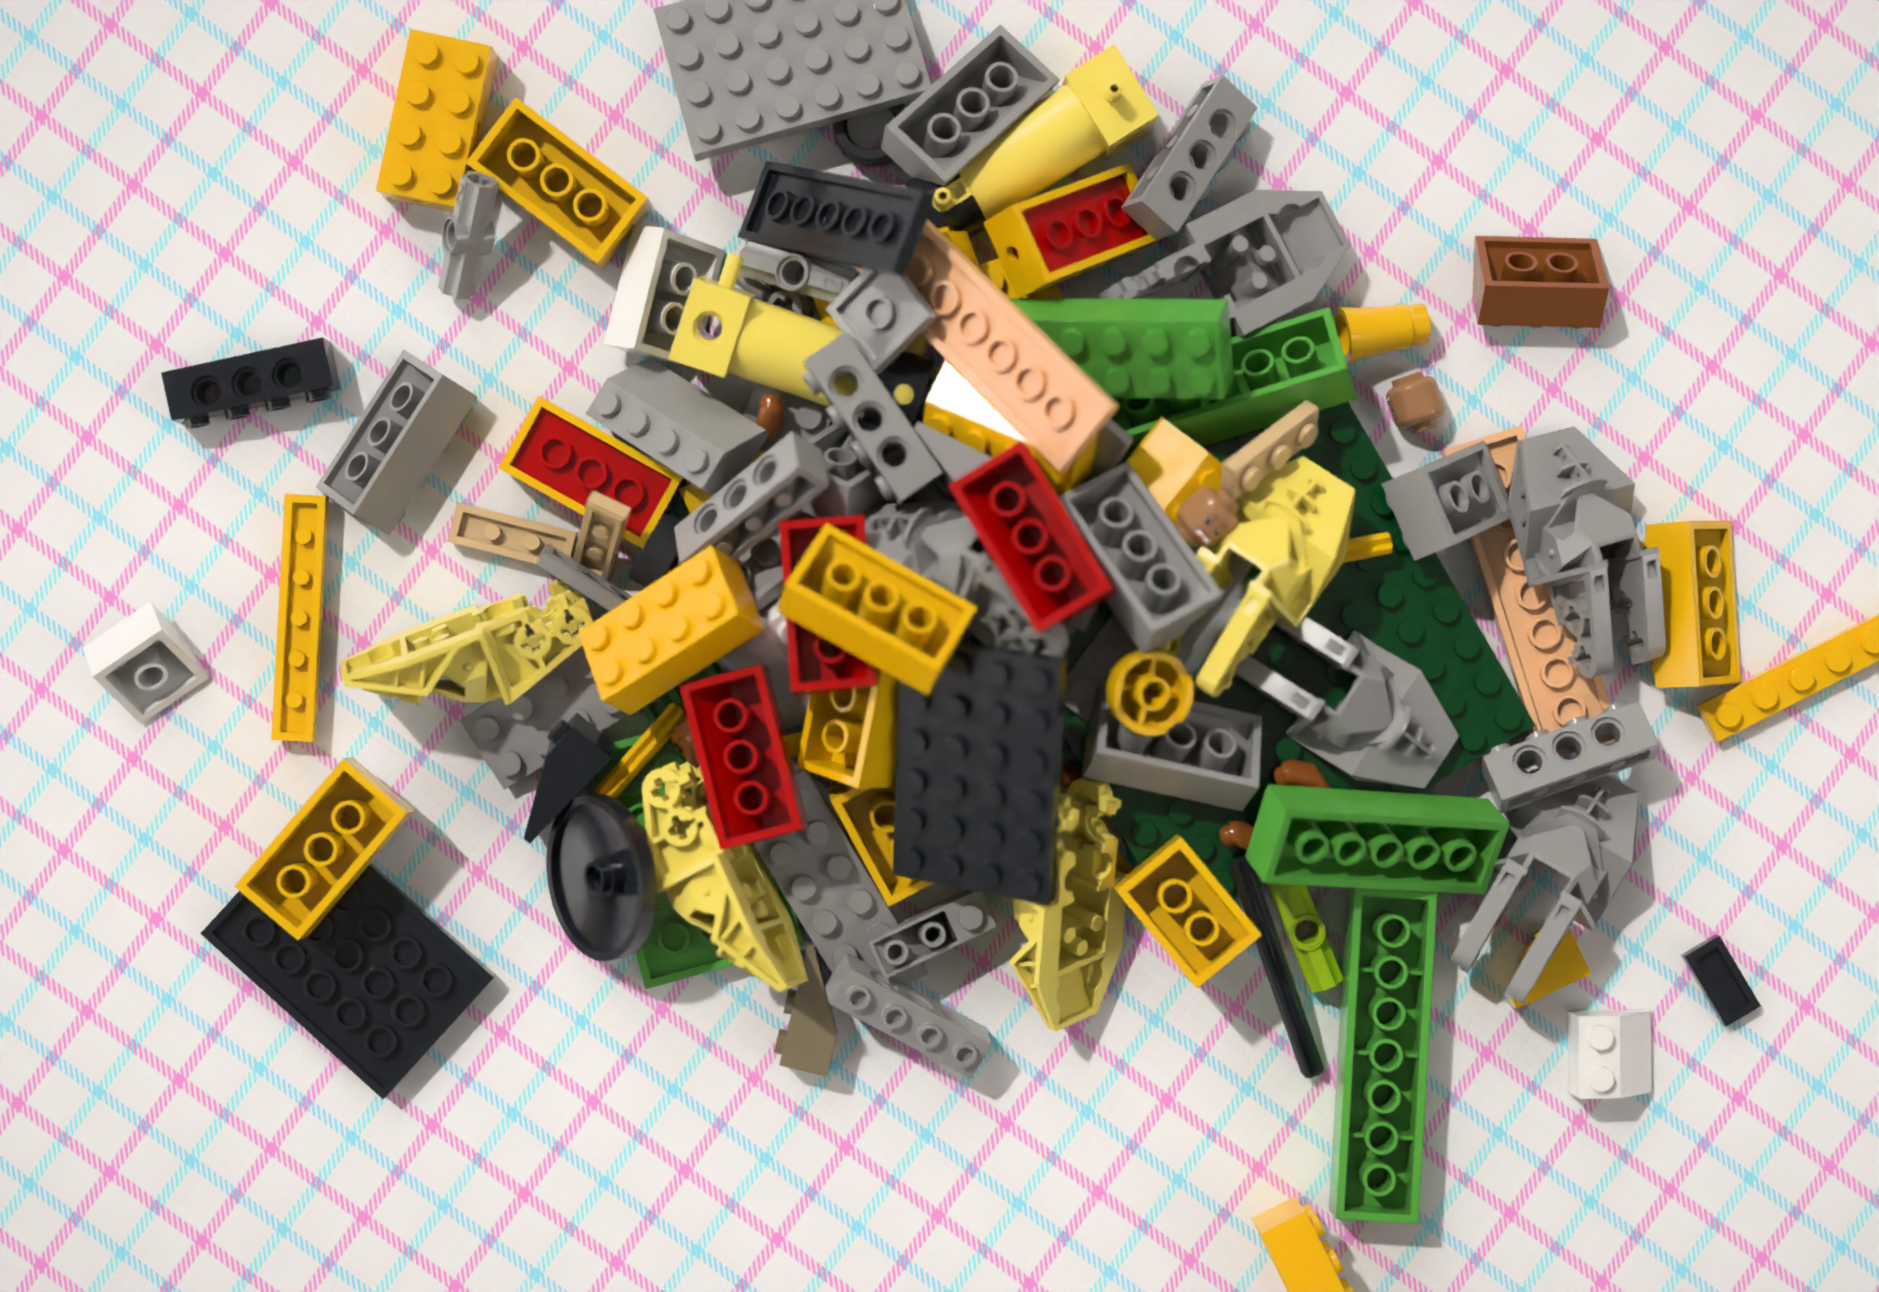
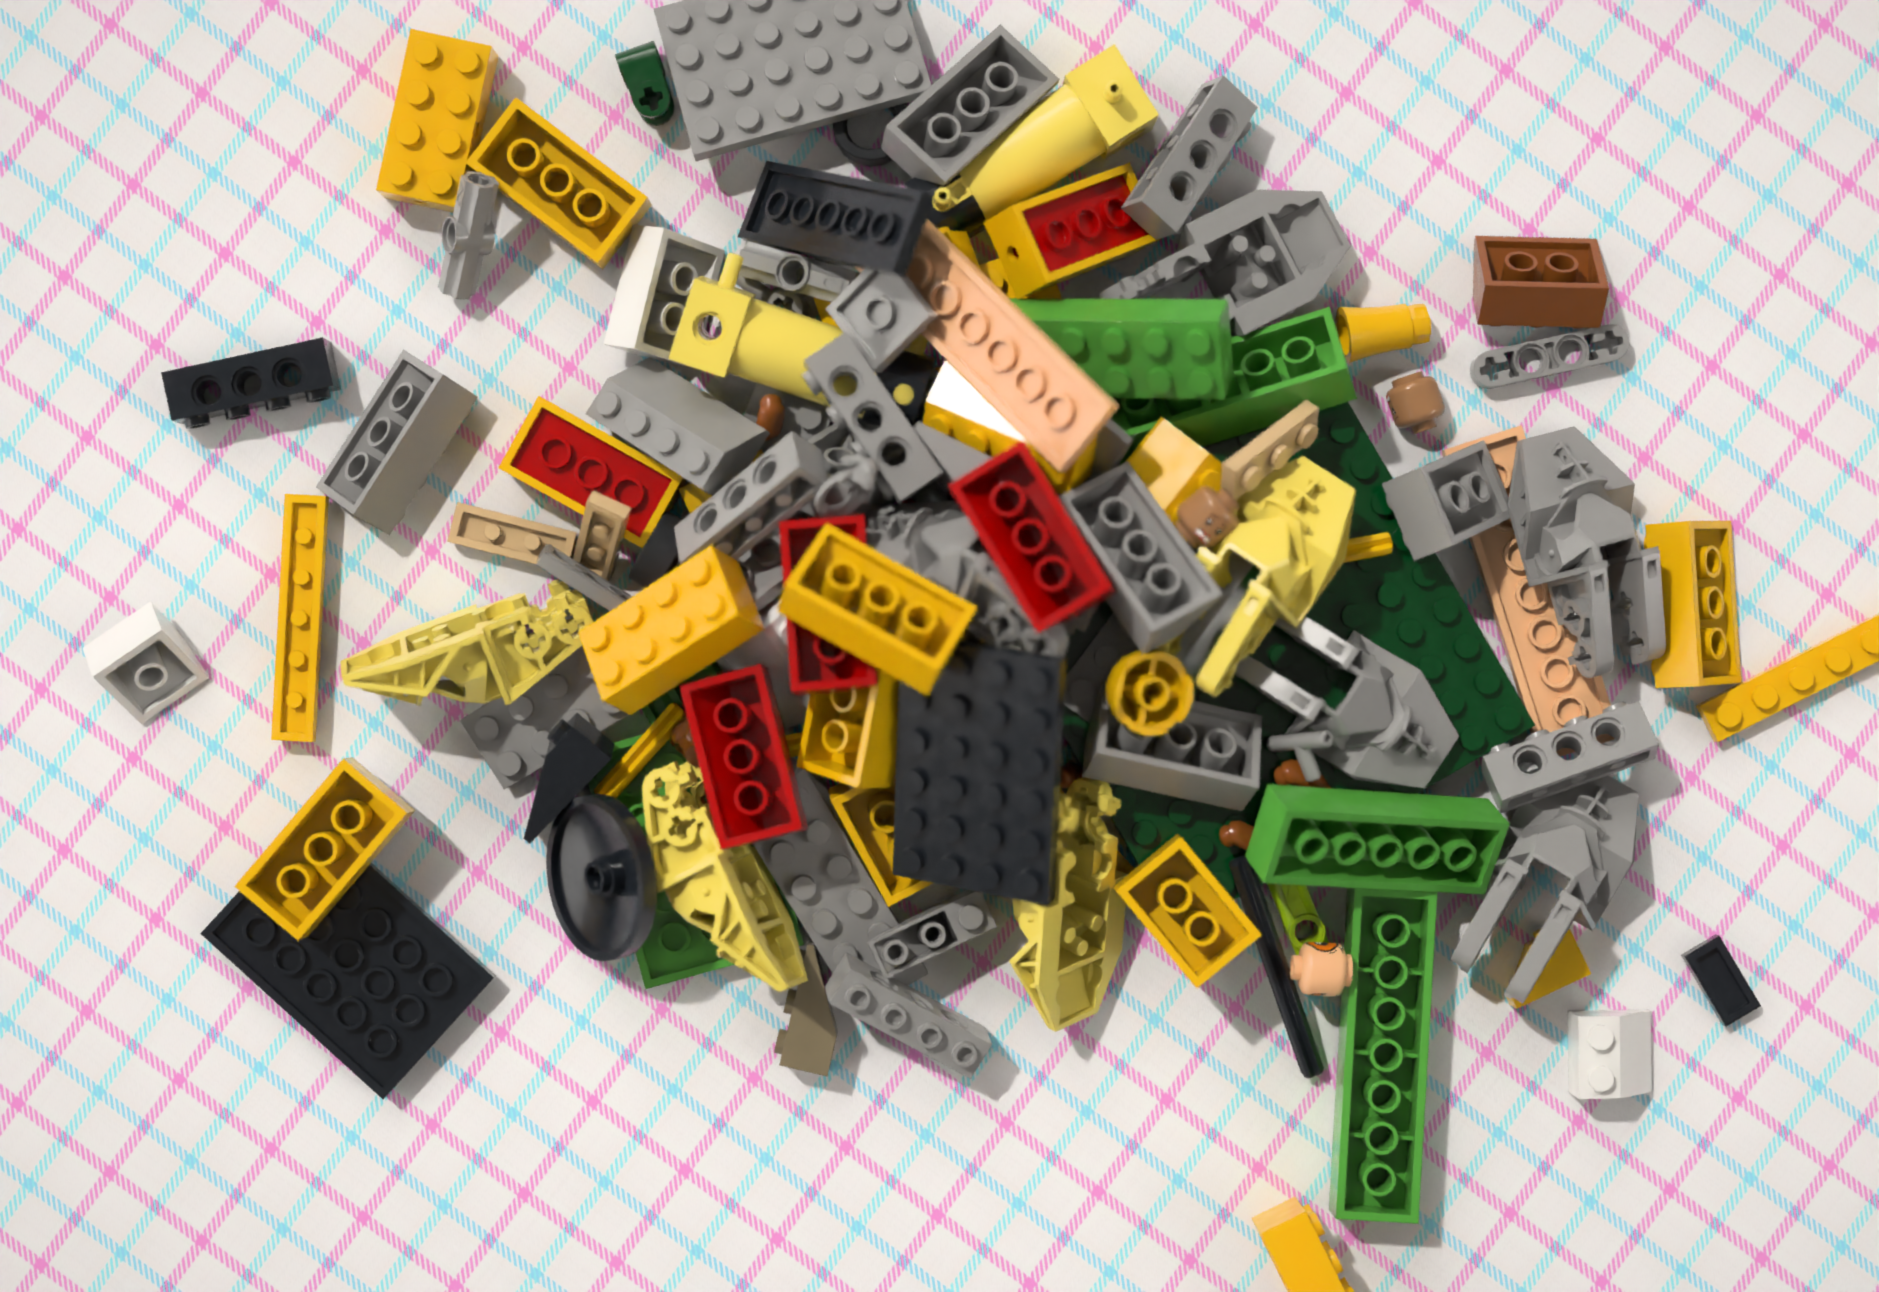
none -> dark green piece [615,41,675,126]
none -> light grey piece [814,453,878,518]
none -> light grey piece [1266,730,1333,782]
none -> light nougat head [1290,942,1353,996]
none -> light grey beam [1470,324,1629,389]

